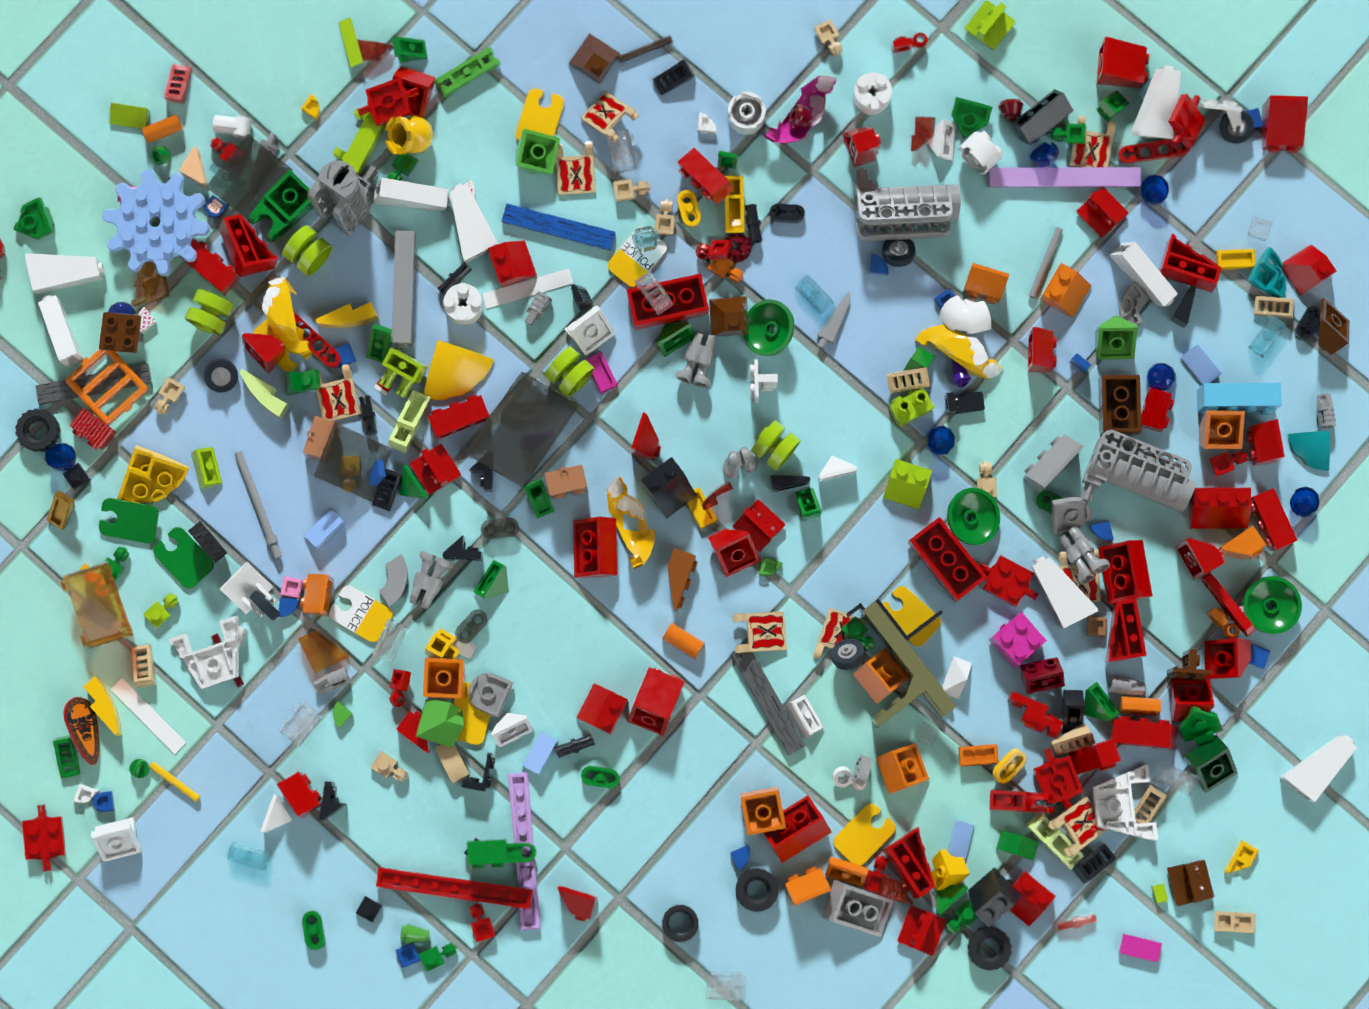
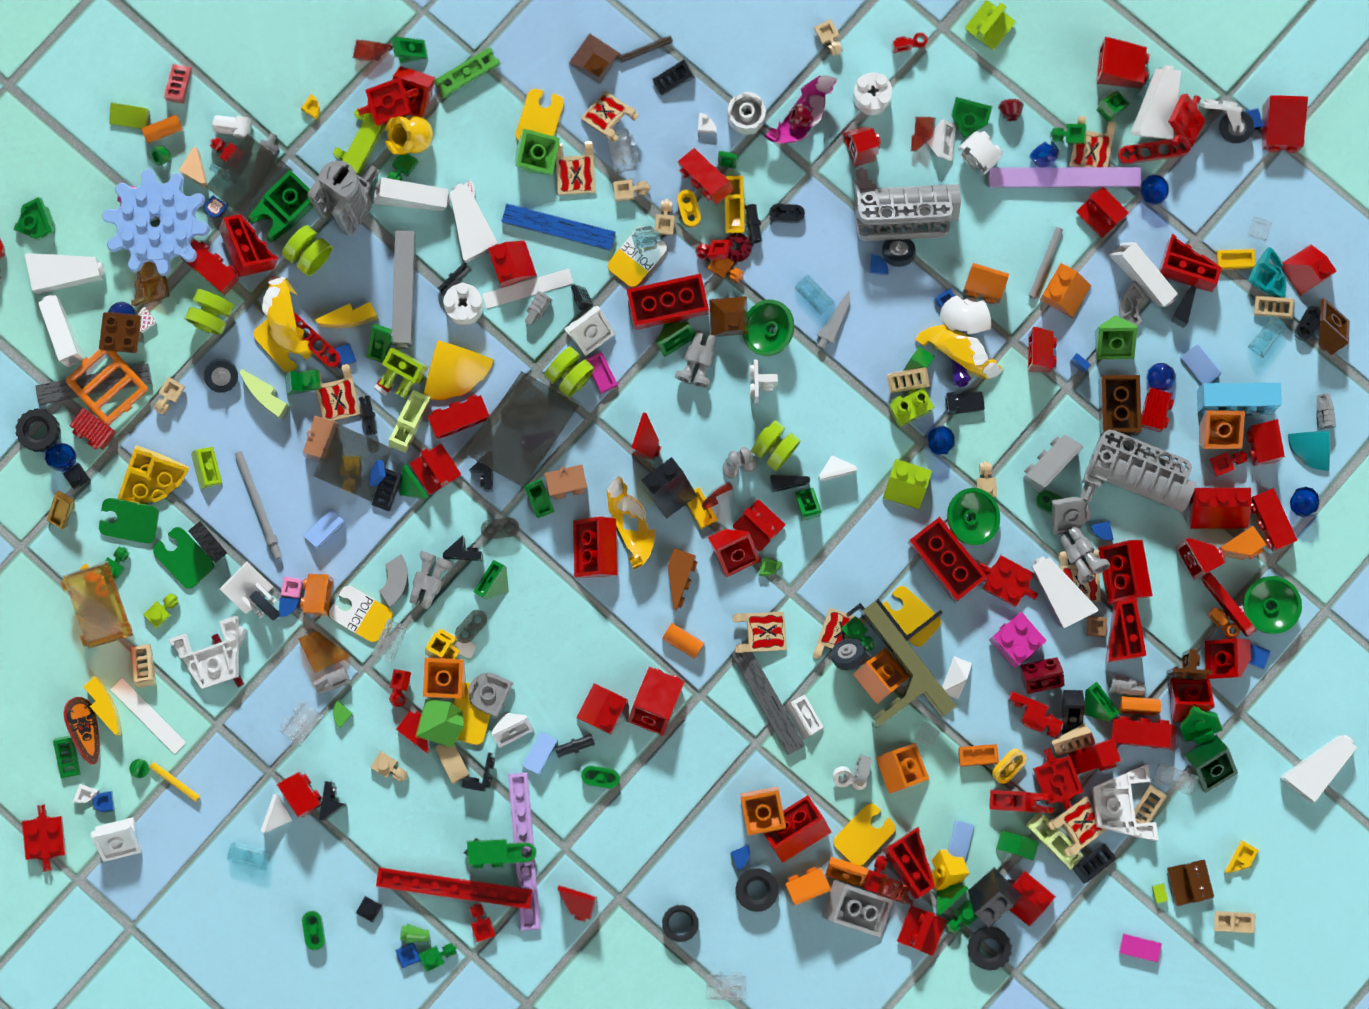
red slope [242,333,285,374] -> none
lime sticker [338,17,363,67] -> none
clear slope [635,271,673,315] -> none
black brick [1011,89,1074,145] -> none
clear red bar [1057,914,1097,931] -> none

